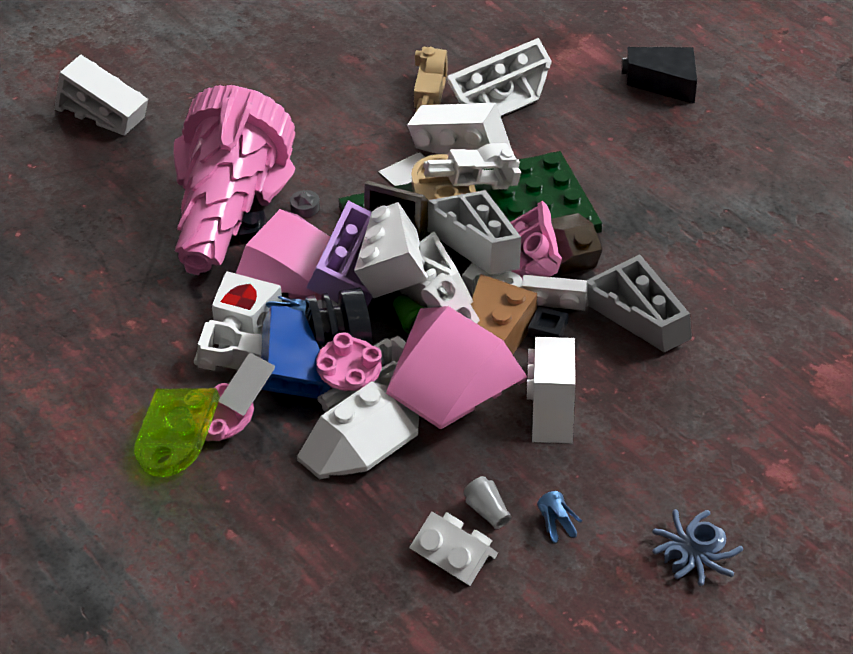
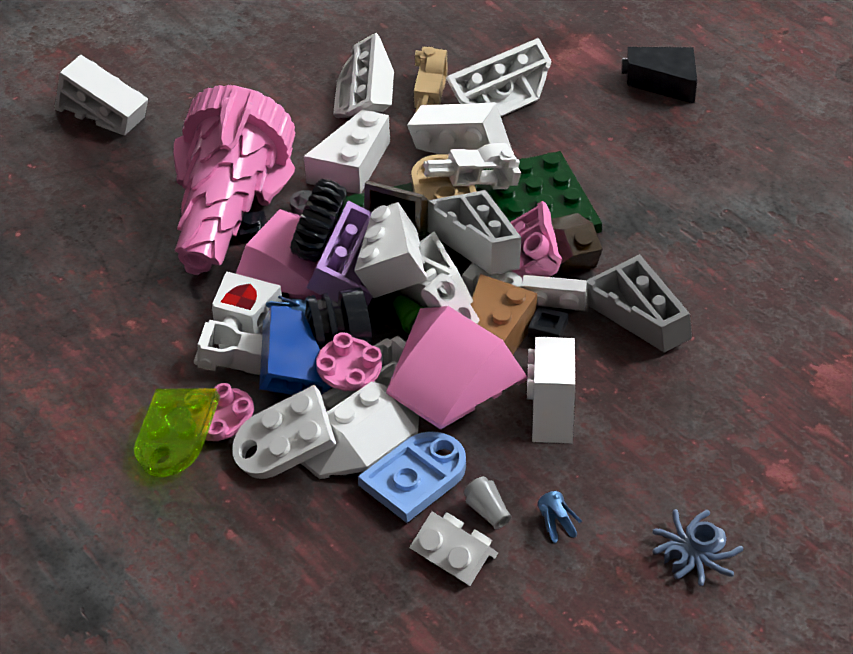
white sticker [218,353,275,416] -> none
white sticker [378,153,425,186] -> none
none -> white plate [232,385,337,479]
none -> black gear [290,178,347,262]
none -> white wedge [304,110,390,194]
none -> white wedge [333,33,394,118]
none -> light blue plate [358,432,466,523]

